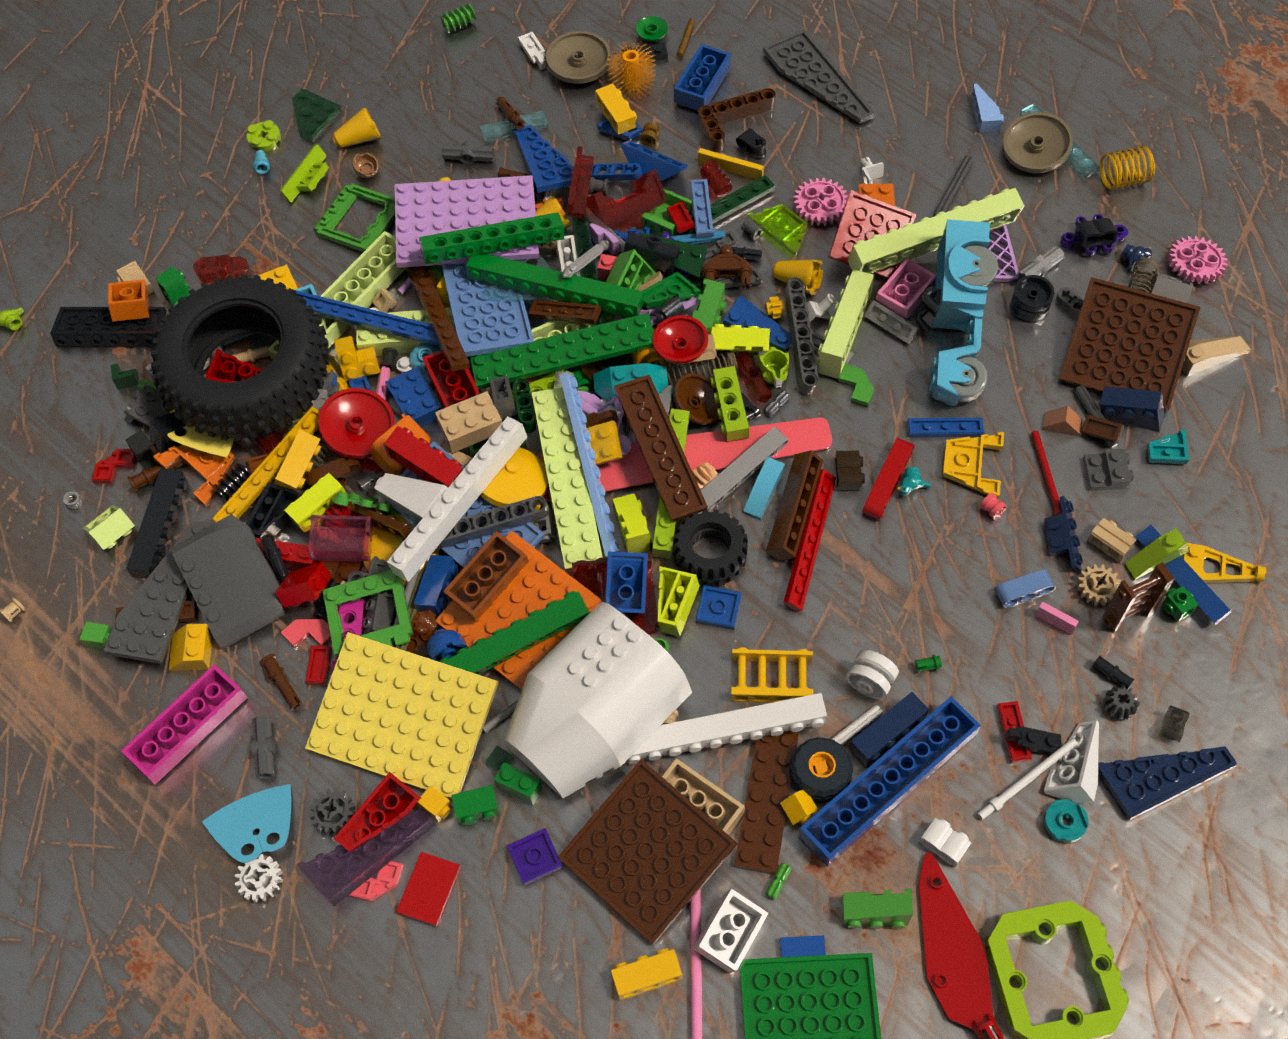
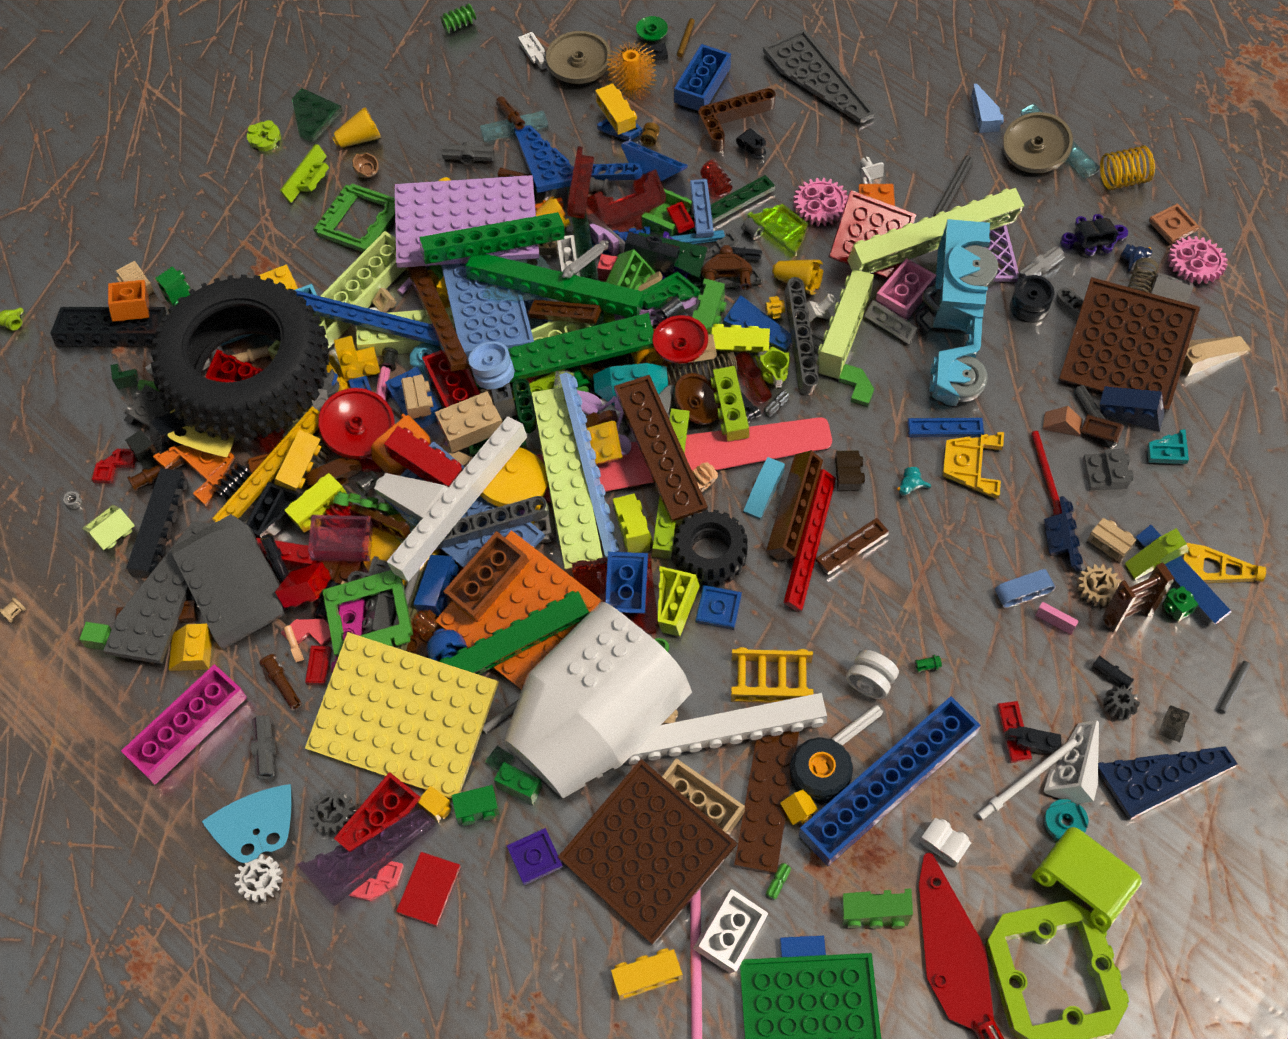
clear red piece [193,254,249,283] -> none
medium azure cone [253,150,270,174] -> none
white plate [396,357,413,373] -> none
light grey beam [689,427,789,518] -> none
yellow tile [698,148,764,180] -> none
dark blue brick [849,692,929,766] -> none
red beam [862,438,915,520] -> none
coral wheel [979,493,1007,520] -> none
none -> light nougat bar [283,625,304,662]
none -> tan brick [401,374,434,419]
none -> light blue wheel [468,342,515,389]
none -> reddish brown plate [816,518,889,575]
none -> lime windscreen [1031,827,1142,933]
none -> nougat plate [1149,203,1200,245]
none -> dark grey bar [1218,661,1251,714]

